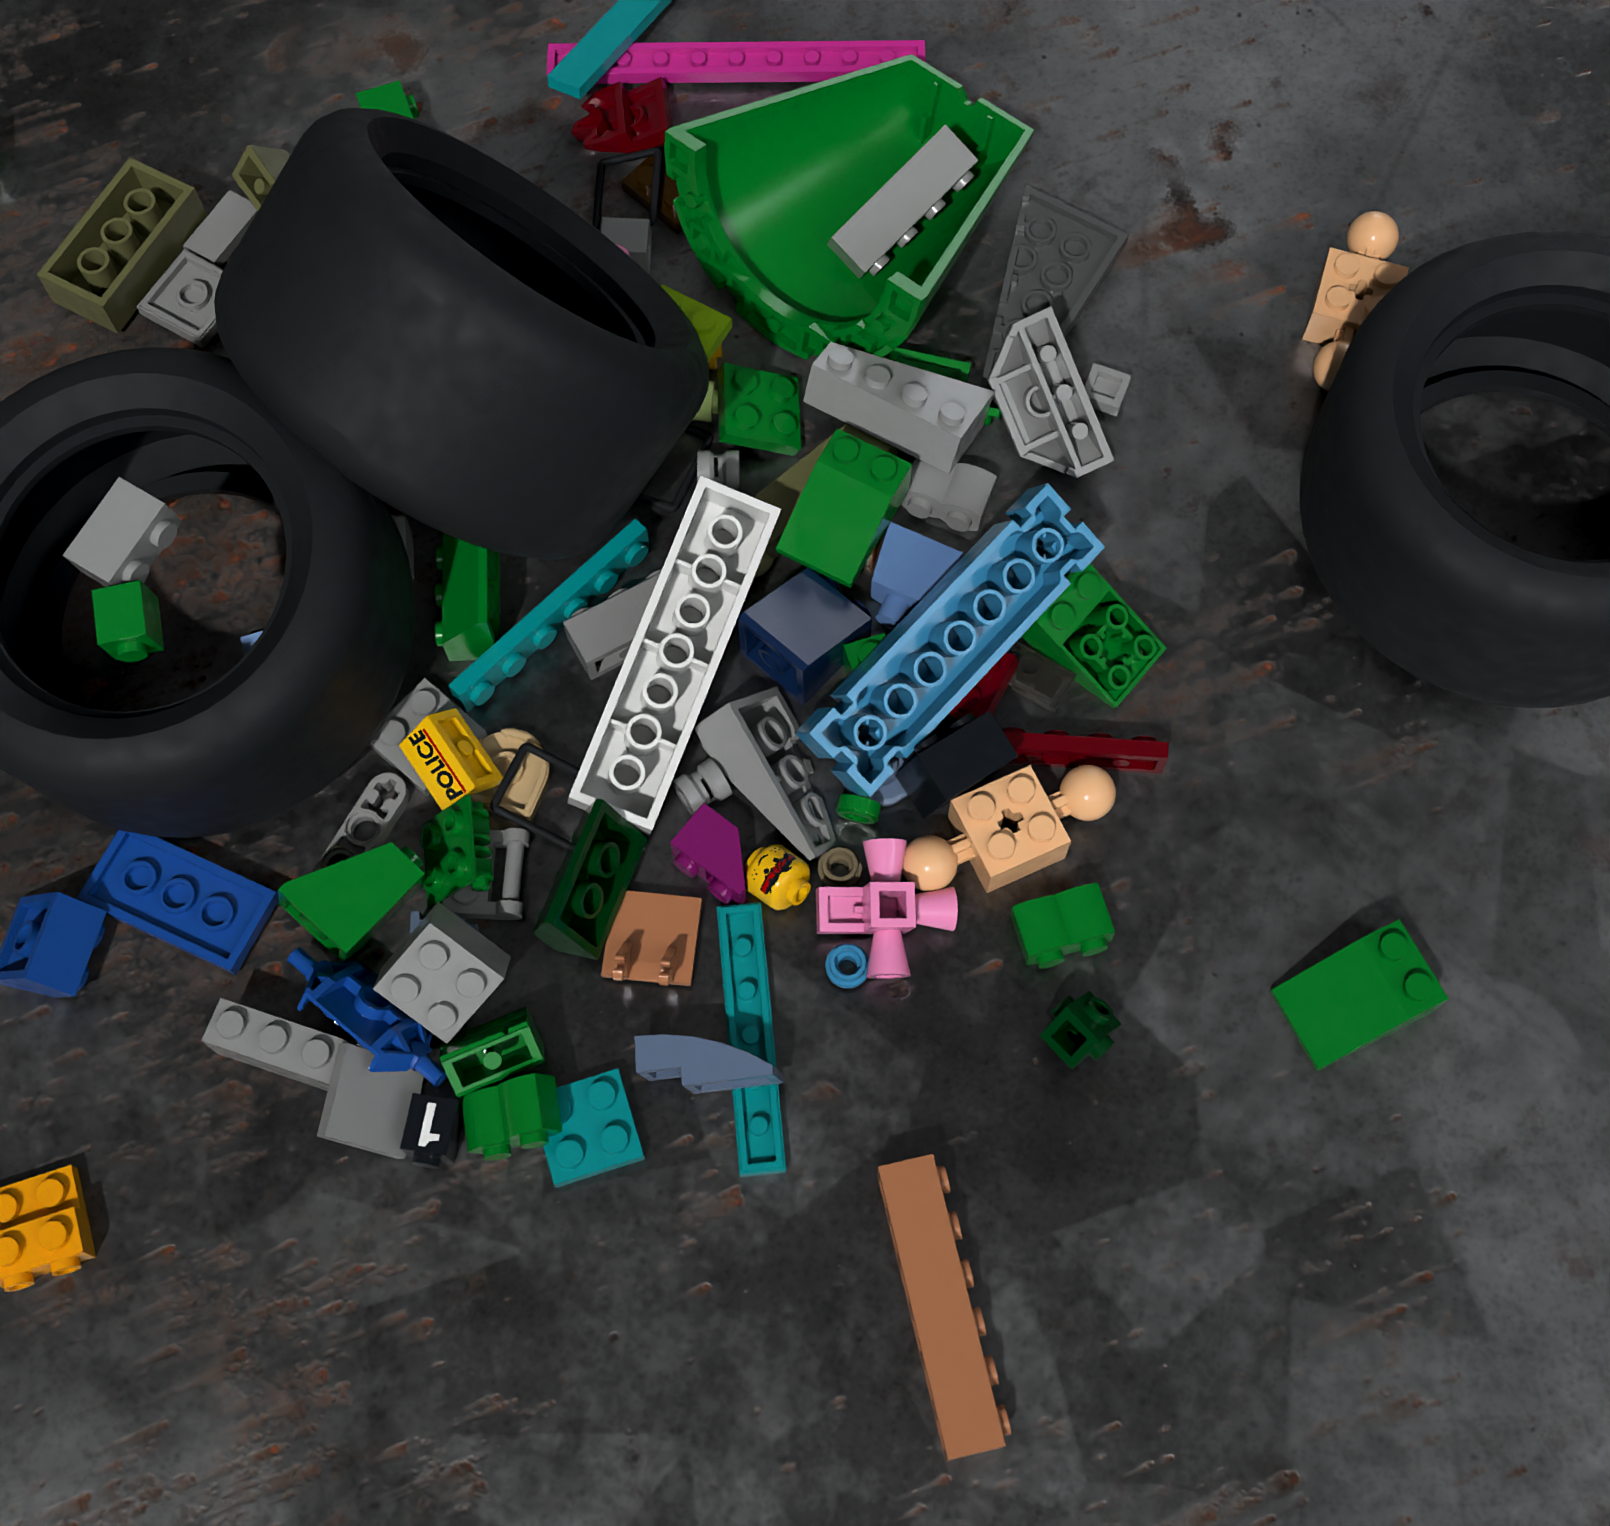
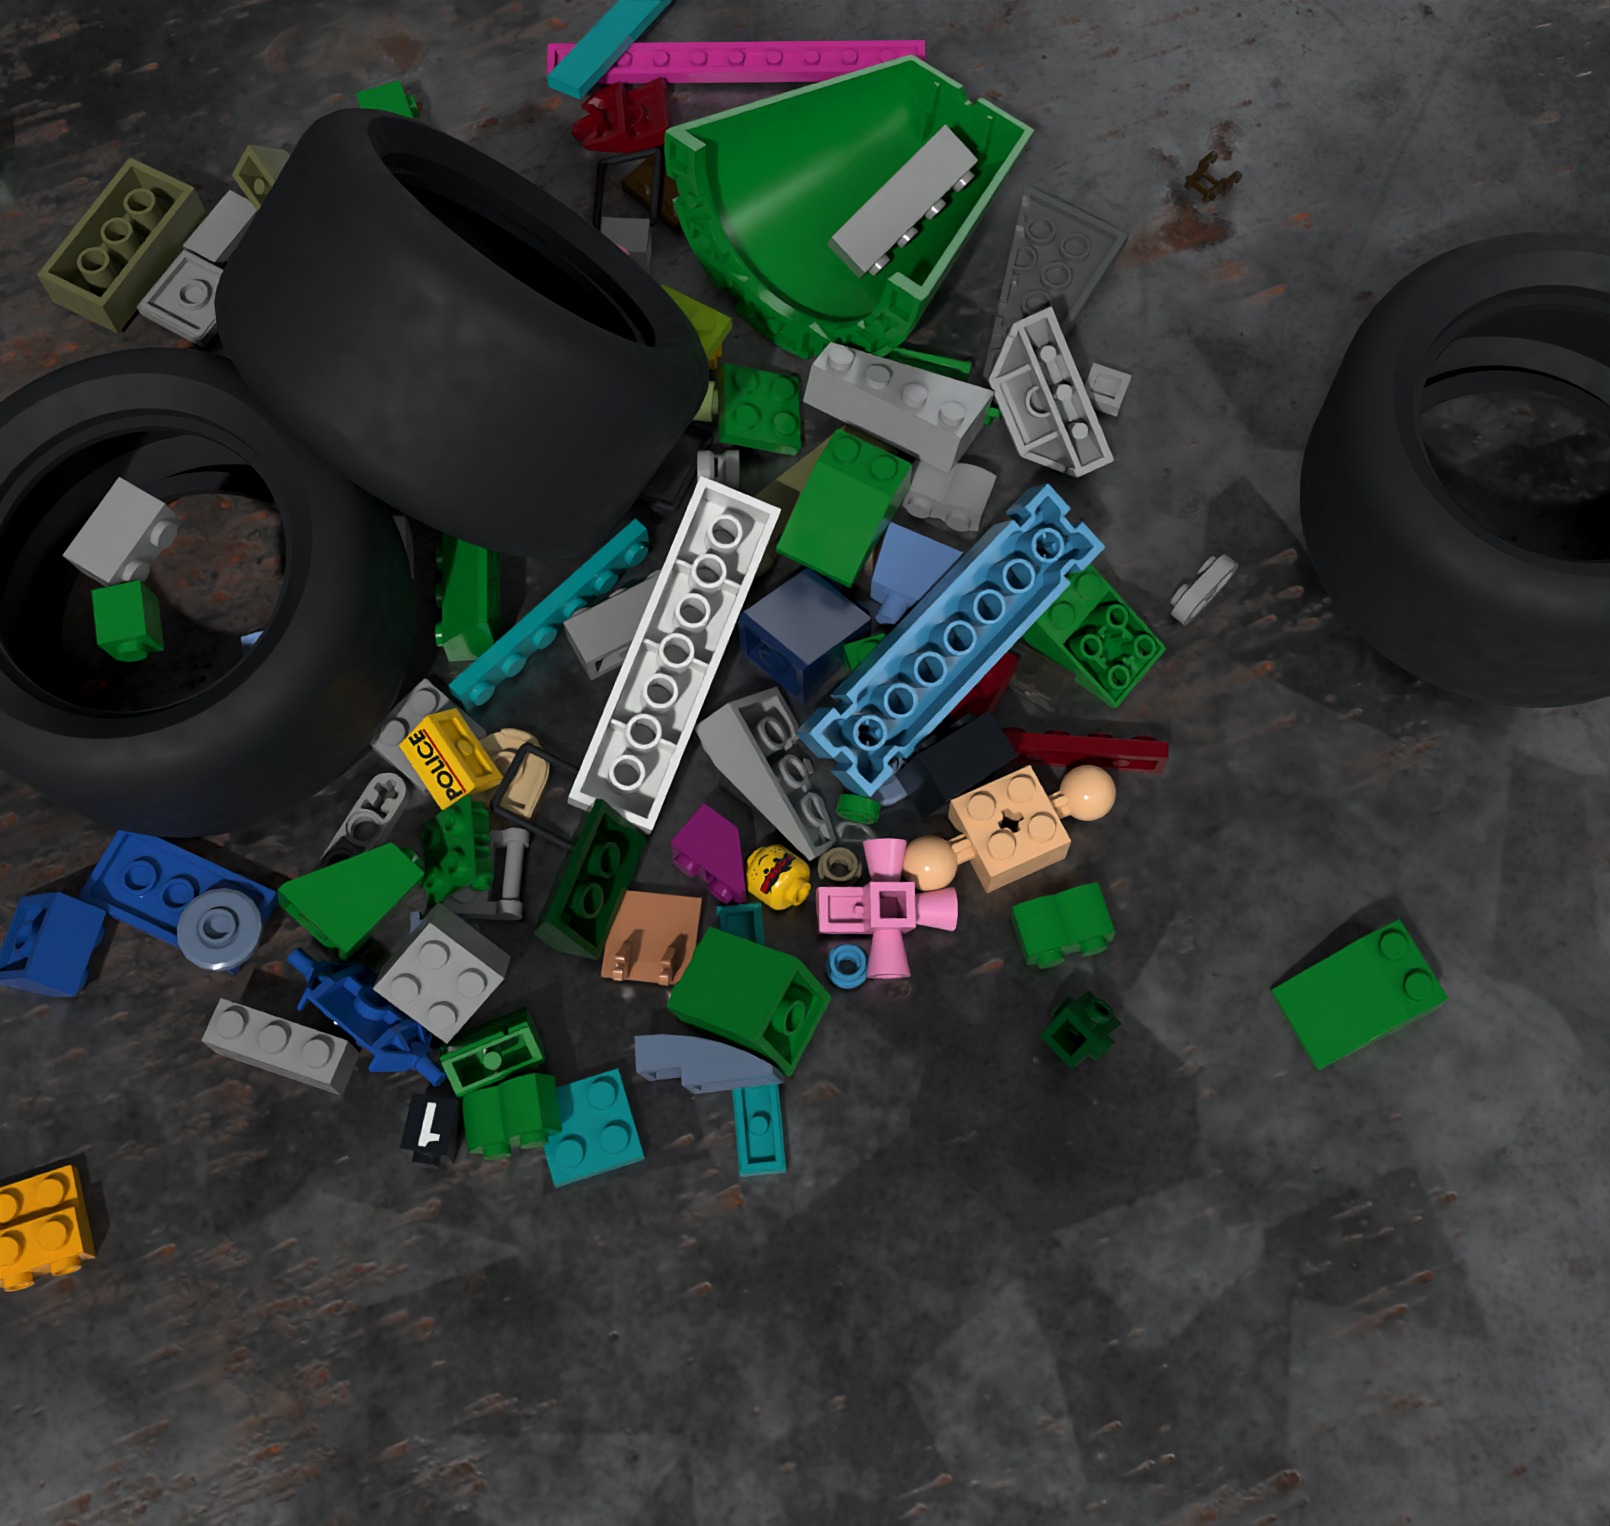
light grey tile [317,1043,424,1159] -> none
light grey wheel [672,758,732,816] -> none
nougat brick [877,1154,1011,1462] -> none
light nougat brick [1302,211,1409,392] -> none
none -> sand blue wheel [177,888,264,972]
none -> green slope [666,926,832,1077]
none -> light grey plate [1170,554,1239,626]
none -> dark brown piece [1184,151,1242,204]

